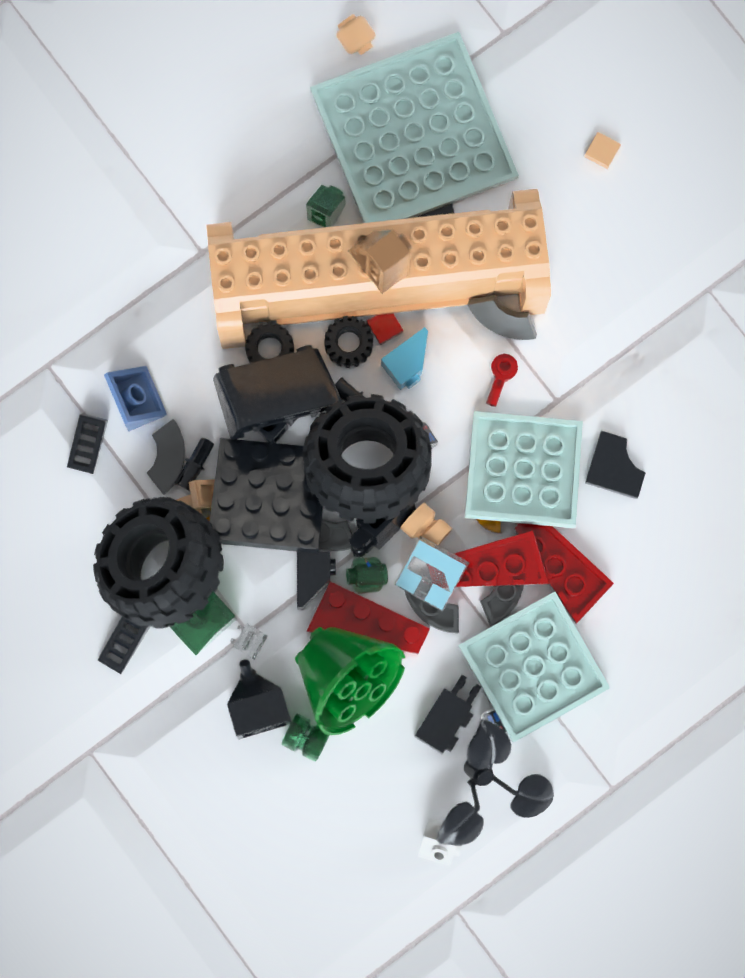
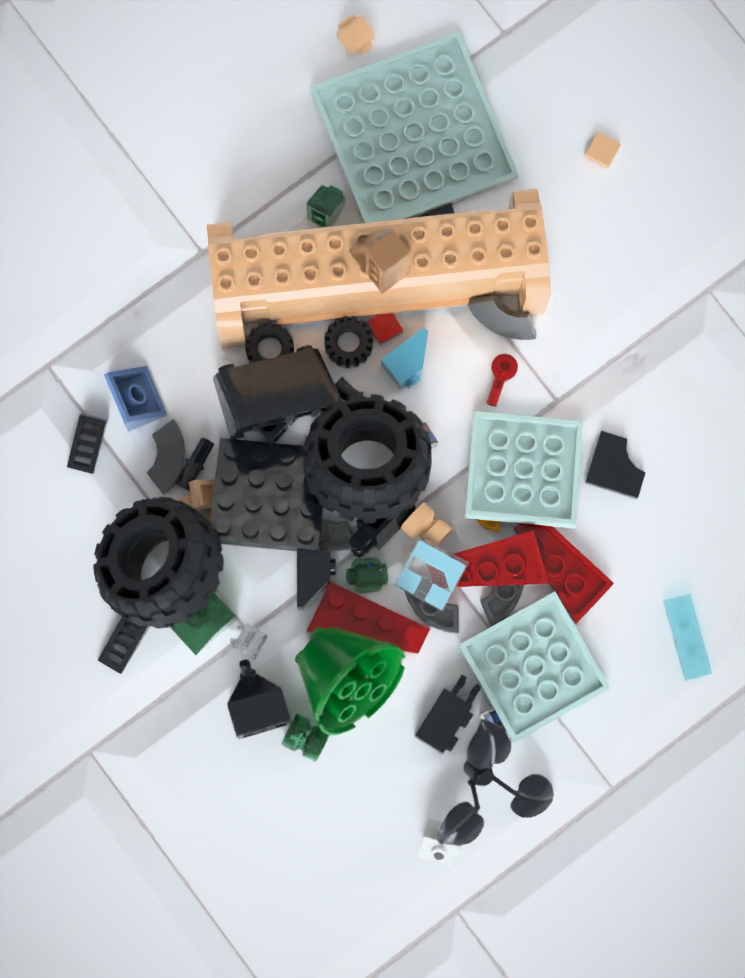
none -> clear light blue tile [663,594,712,681]

